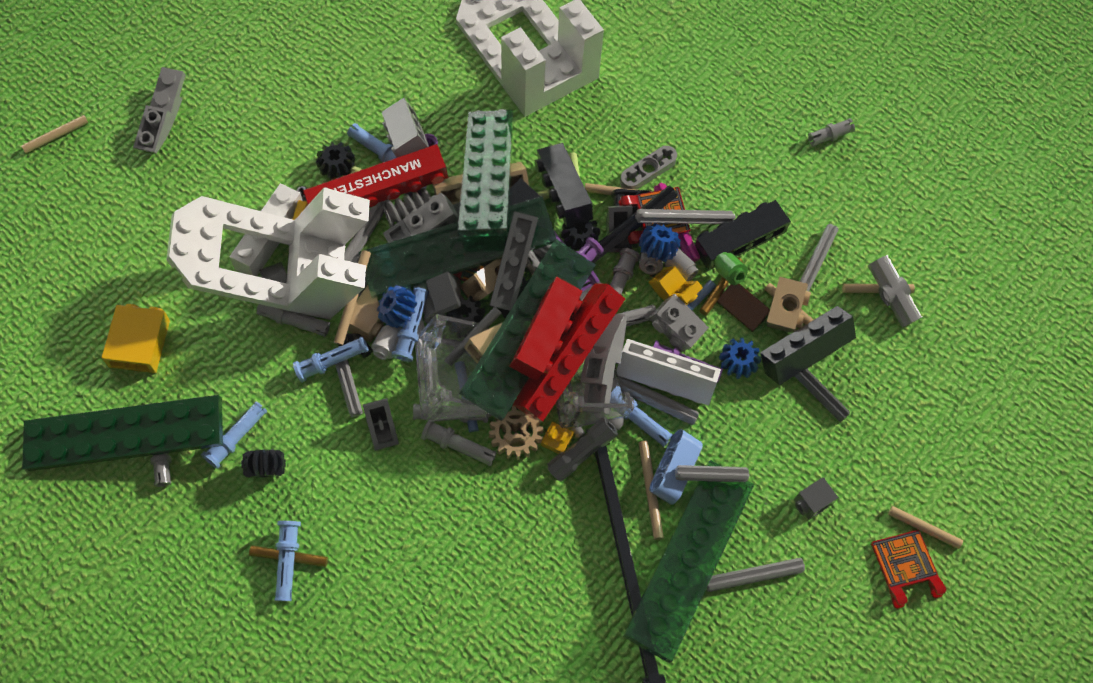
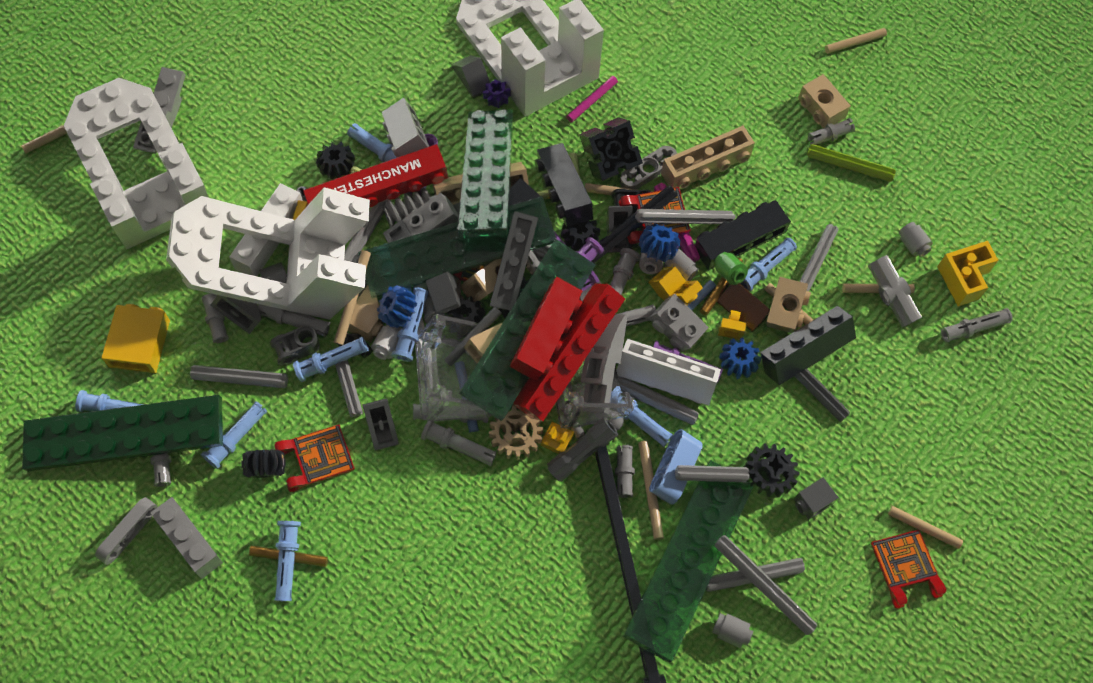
none -> white bracket [64,78,209,249]
none -> light blue pin [75,390,144,412]
none -> light grey beam [95,497,157,565]
none -> light grey brick [151,497,223,579]
none -> light grey axle [190,365,288,388]
none -> light grey pin [201,293,229,343]
none -> dark grey slope [210,295,261,334]
none -> dark grey piece [270,326,320,366]
none -> flag [274,424,355,492]
none -> dark grey slope [452,55,490,99]
none -> dark purple gear [483,79,511,108]
none -> dark pink bar [566,76,618,123]
none -> black brick [579,117,643,181]
none -> light grey pin [615,445,635,498]
none -> tan brick [661,125,755,189]
none -> light grey brick [712,613,753,648]
none -> light grey axle [715,535,817,635]
none -> yellow tile [718,310,746,340]
none -> light blue pin [739,238,797,292]
none -> black gear [744,443,800,498]
none -> tan brick [798,74,851,128]
none -> lime axle [807,144,896,182]
none -> tan bar [825,28,887,54]
none -> light grey brick [899,222,933,257]
none -> yellow brick [937,241,999,306]
none -> light grey pin [941,308,1013,342]

